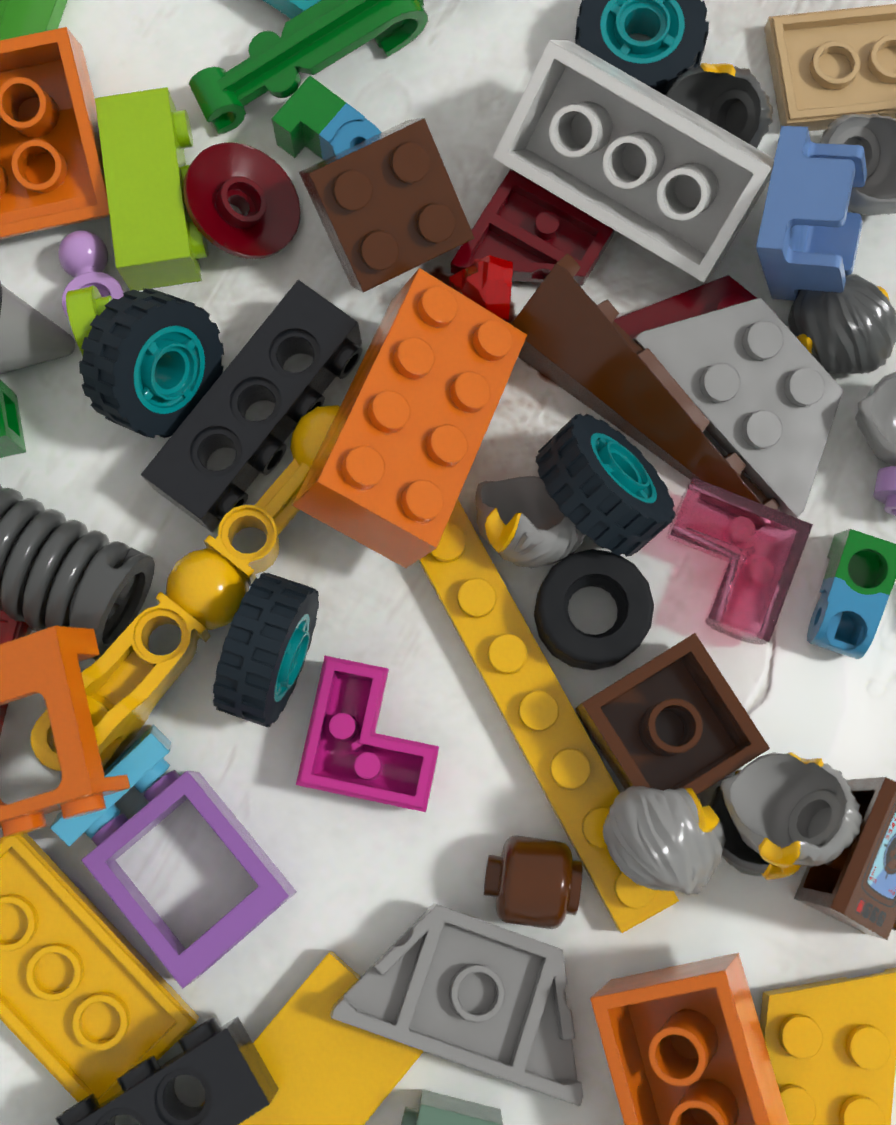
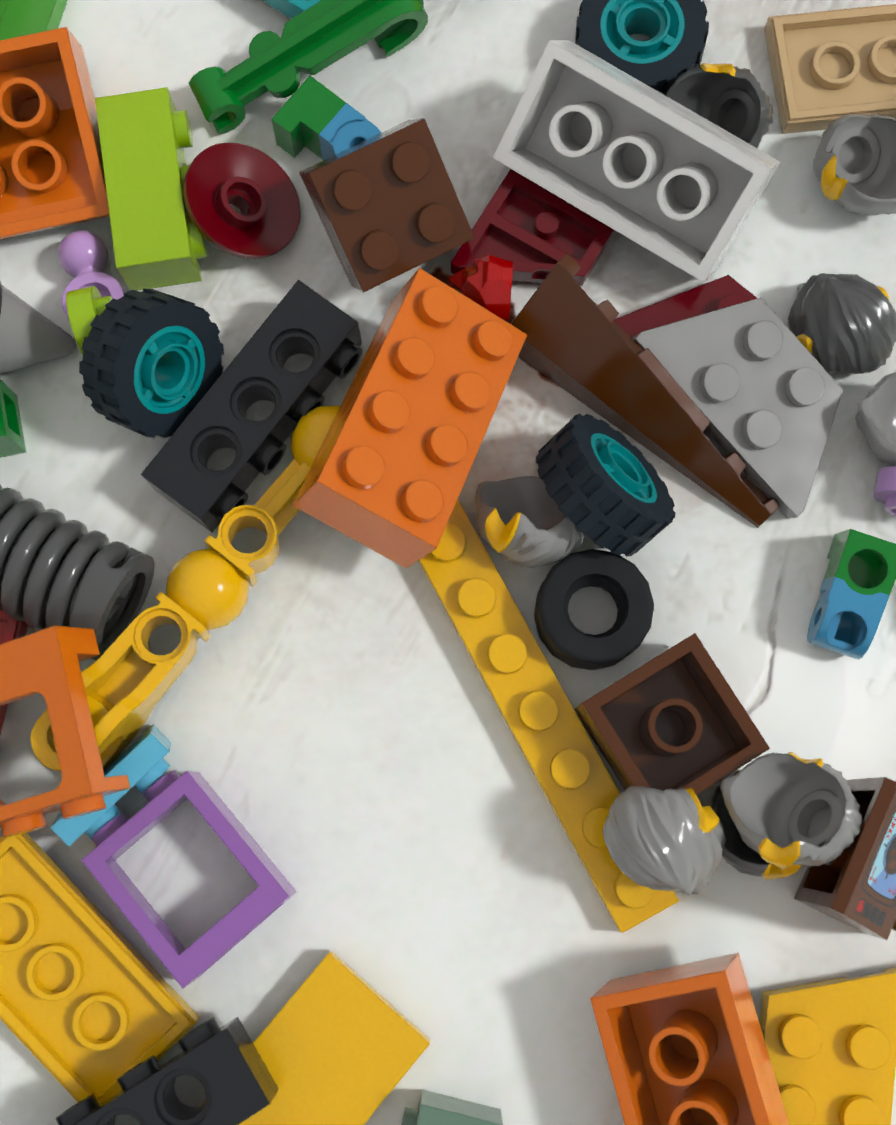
black wheel [213,572,319,728] -> none
dark pink brick [296,656,439,812] -> none
light grey wing [330,904,583,1106] -> none
reddish brown head [483,835,583,929] -> none
clear pink brick [667,477,813,645] -> none
medium blue panel [756,126,867,301] -> none

